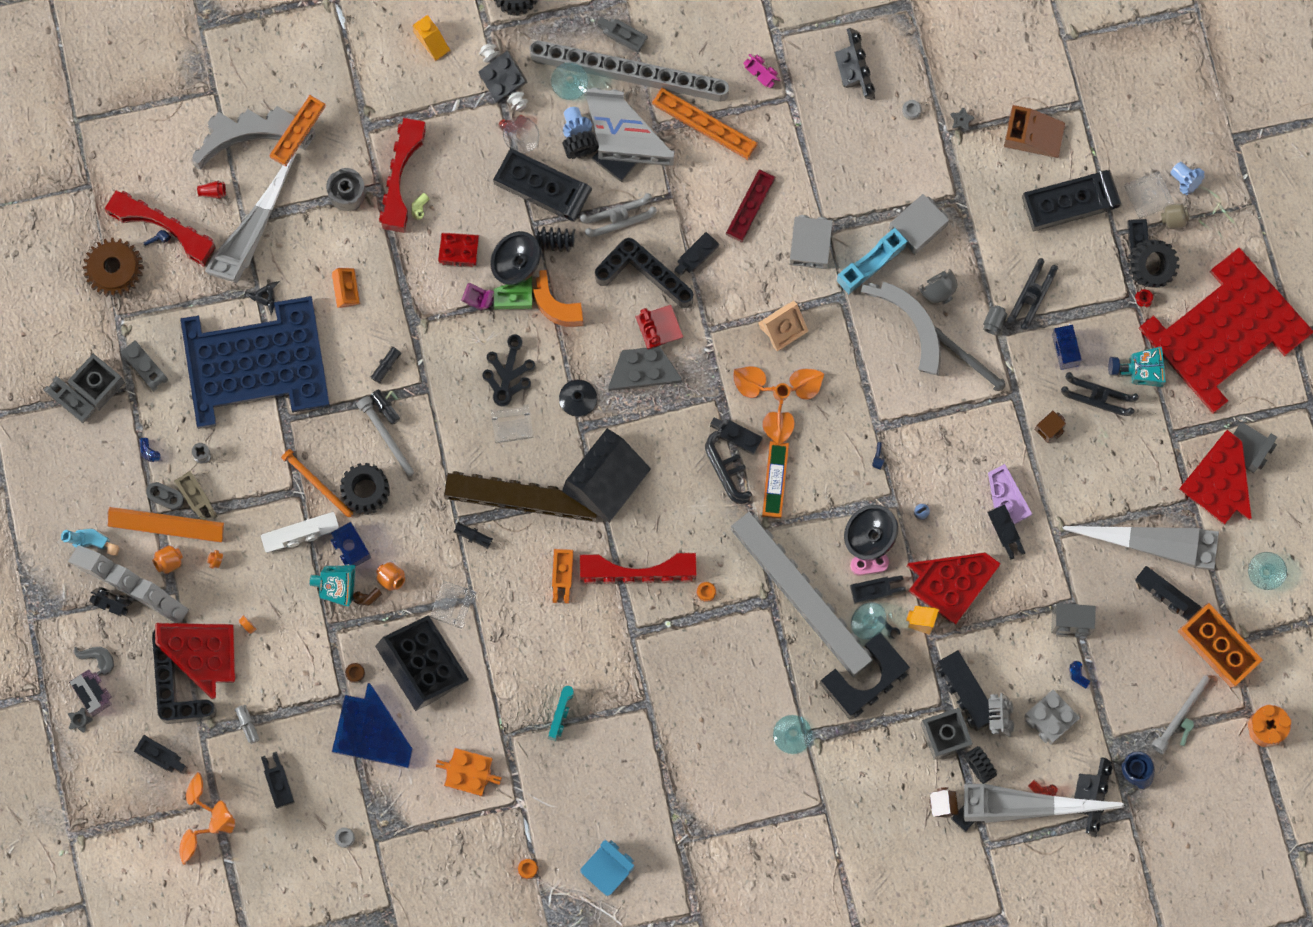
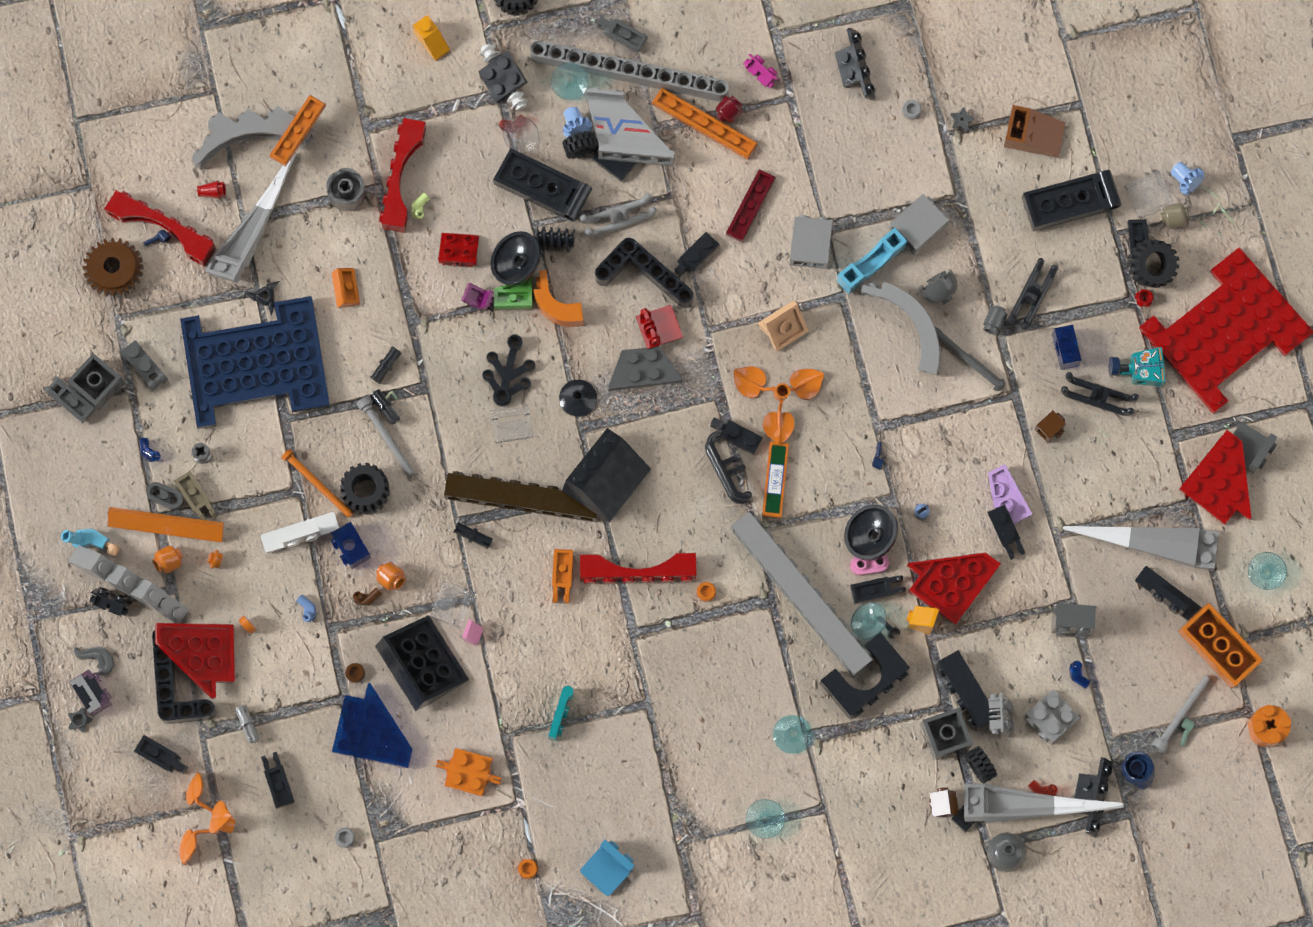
teal torso [309,565,356,607] -> none
none -> medium blue arm [296,594,316,622]
none -> bright pink slope [463,620,483,645]
none -> dark red head [716,95,743,123]
none -> clear light blue dish [746,799,785,839]
none -> dark grey cylinder [987,832,1026,872]

